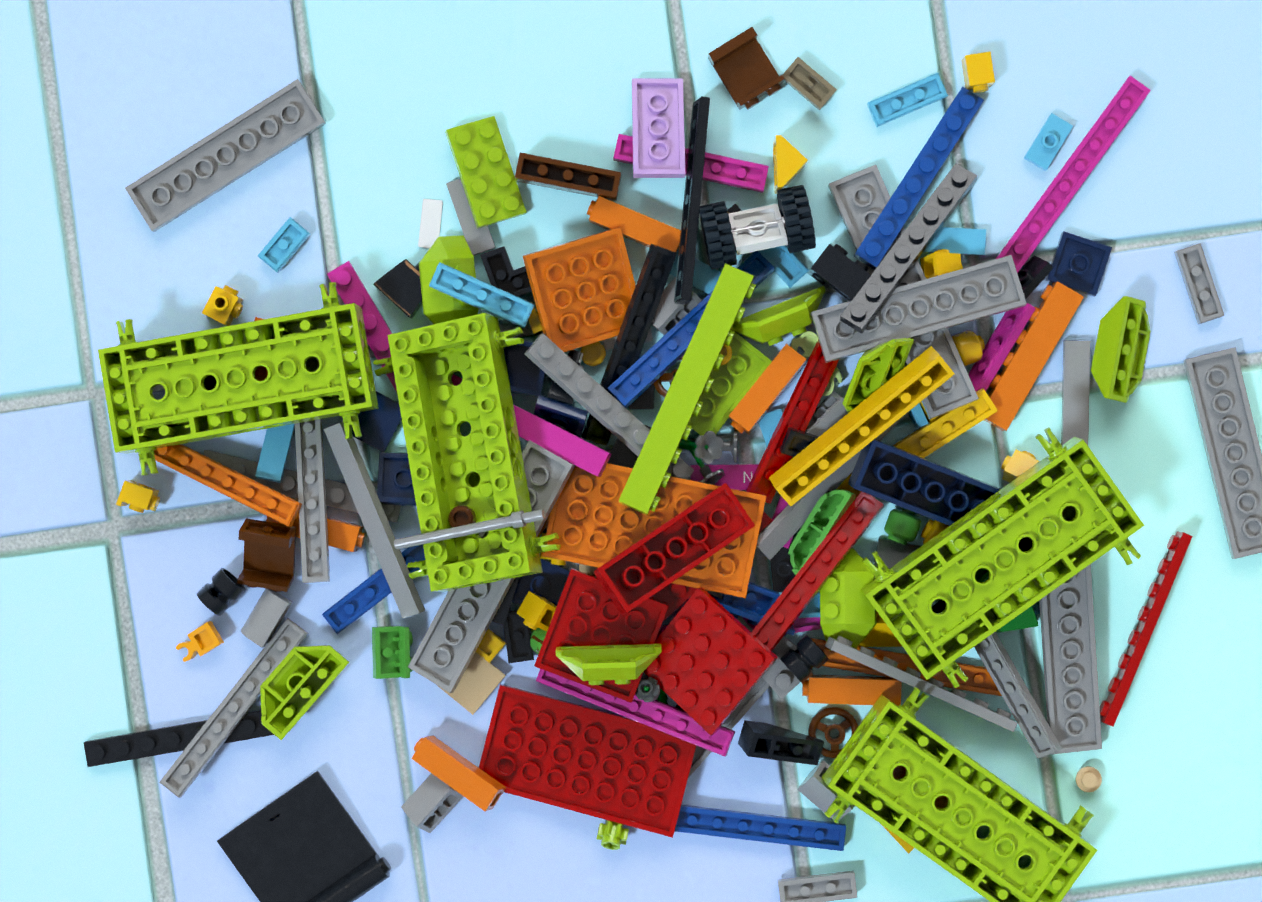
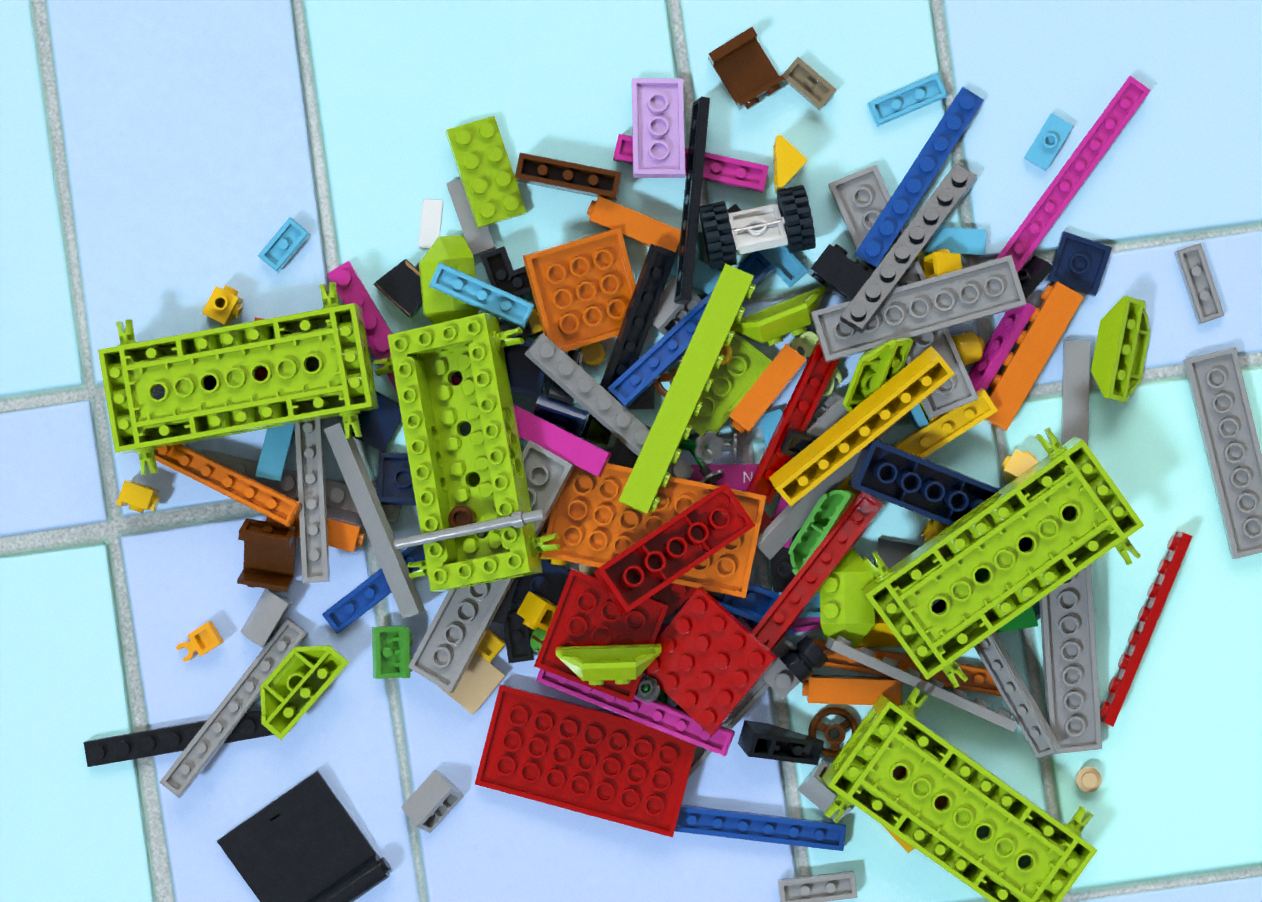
light grey plate [125,79,326,232] -> none
black wheel [196,567,246,616] -> none
orange brick [411,735,506,812] -> none
lime gear [596,820,629,850] -> none
bright green head [884,507,922,545] -> none
yellow brick [961,51,995,93] -> none

